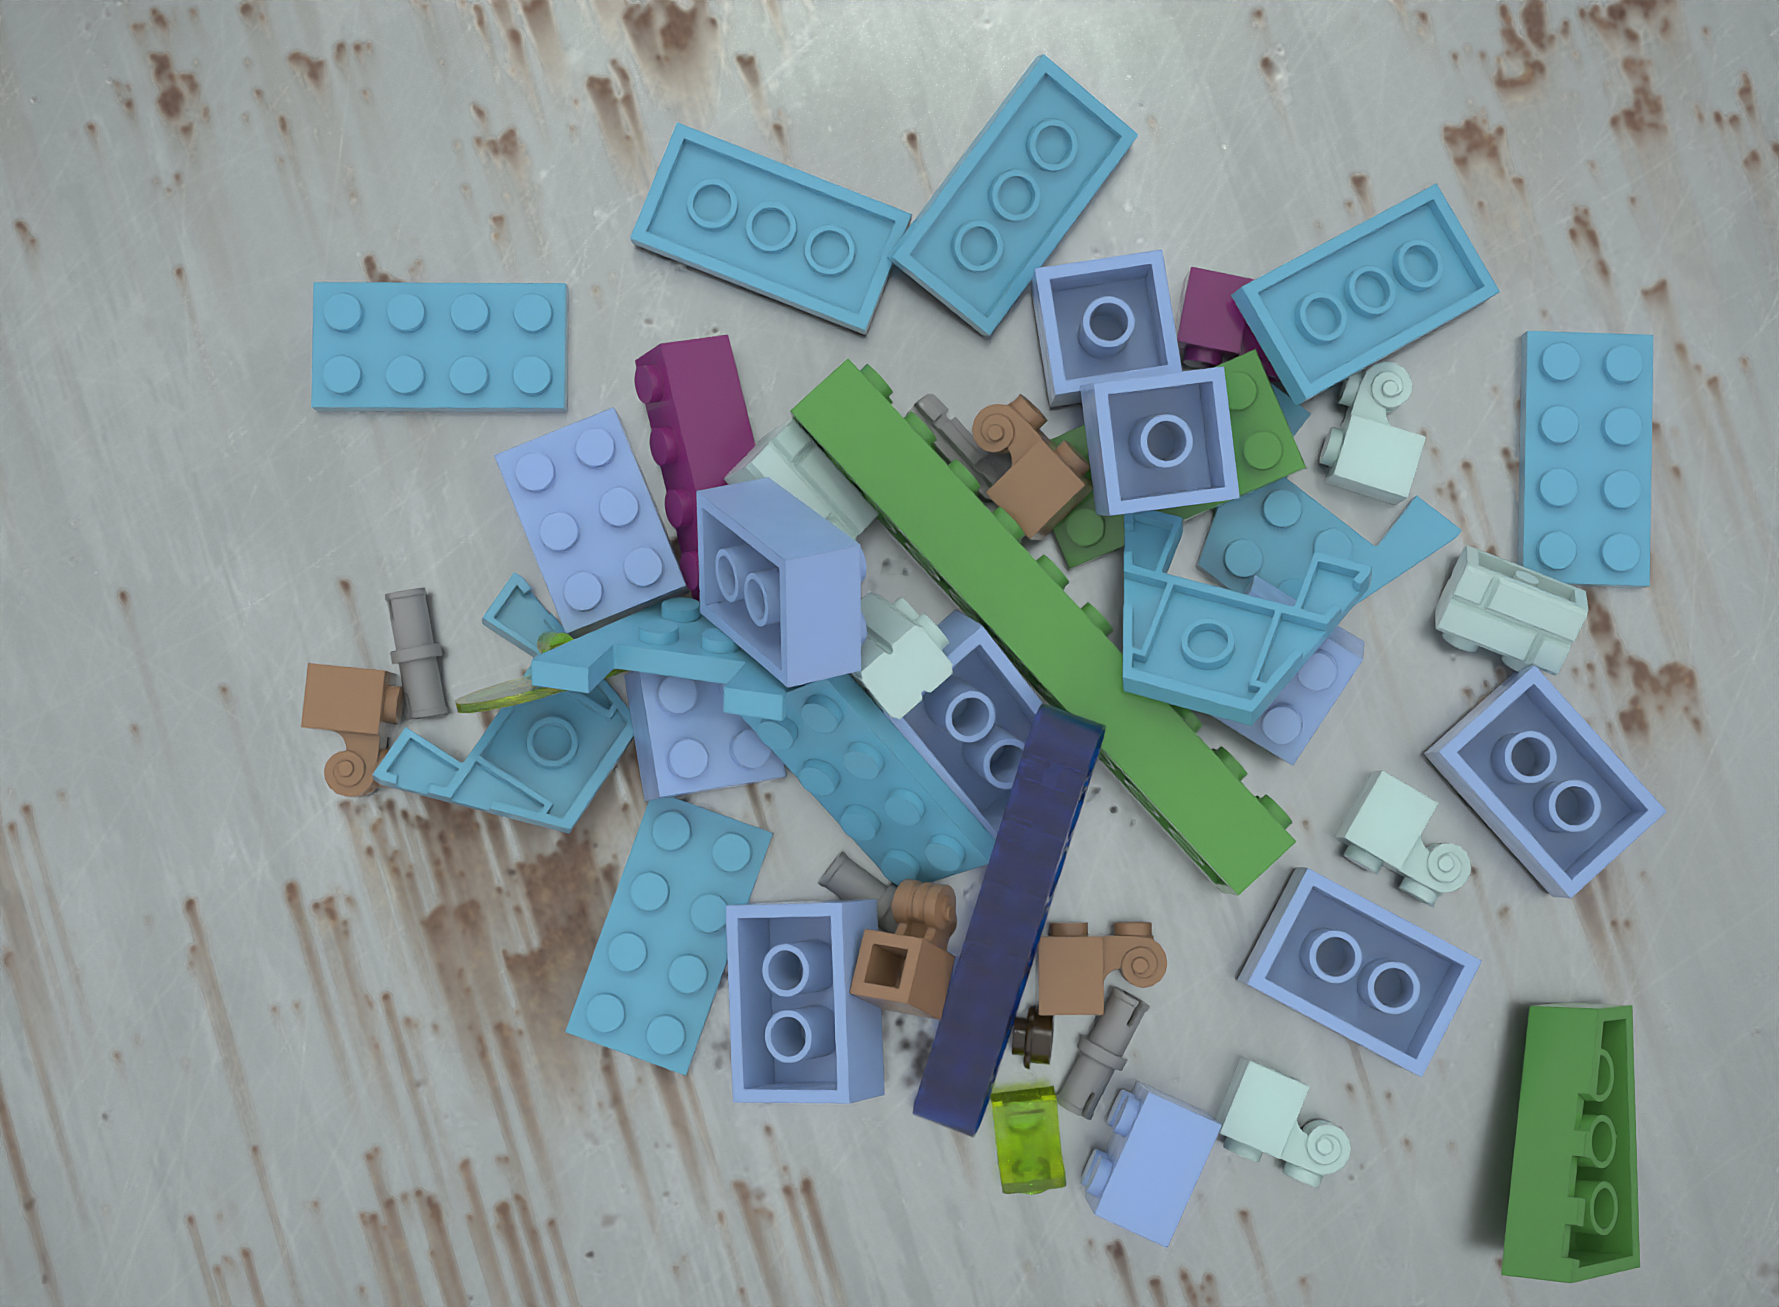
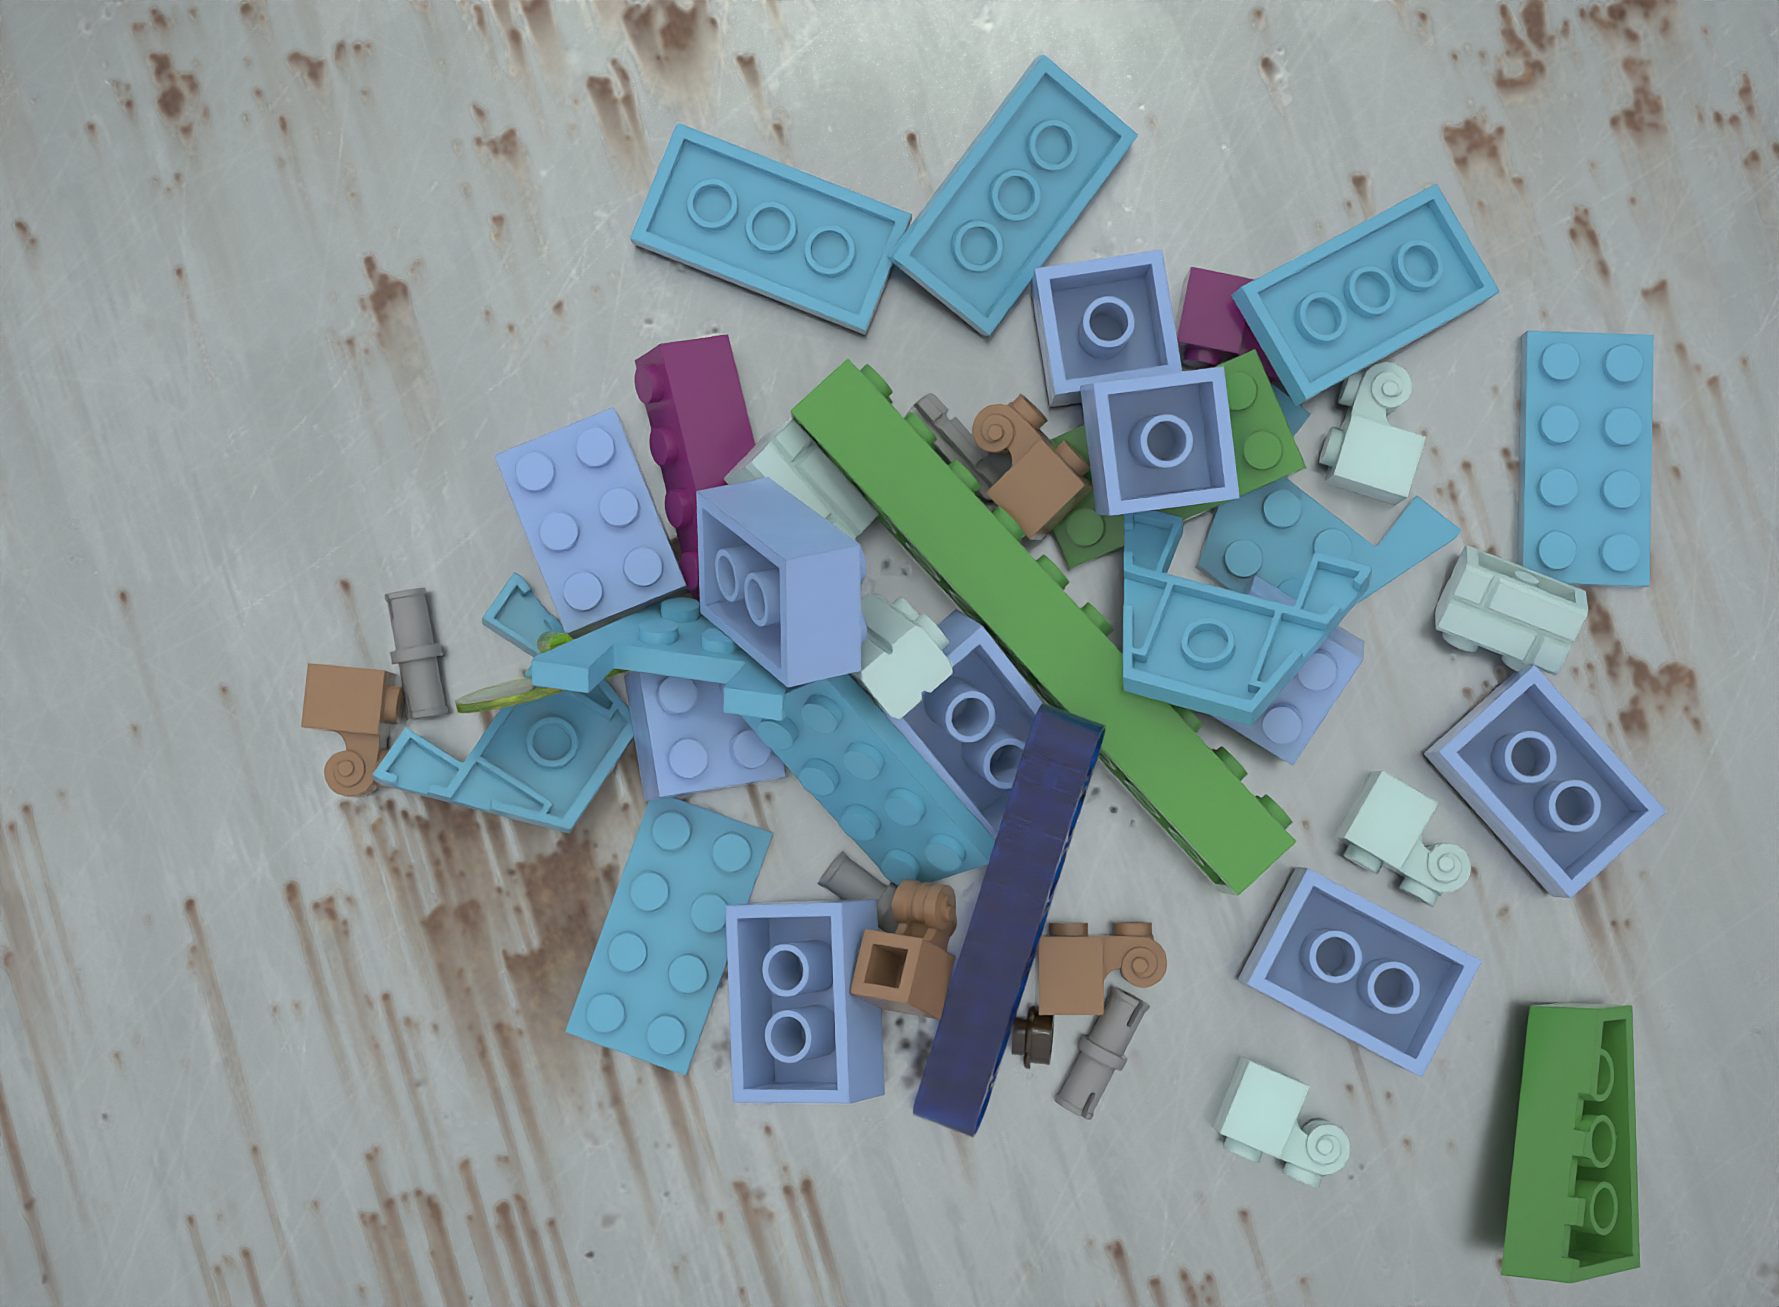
medium azure plate [311,282,569,412] -> none
clear neon green bracket [990,1086,1067,1195] -> none
light blue brick [1080,1080,1222,1248] -> none

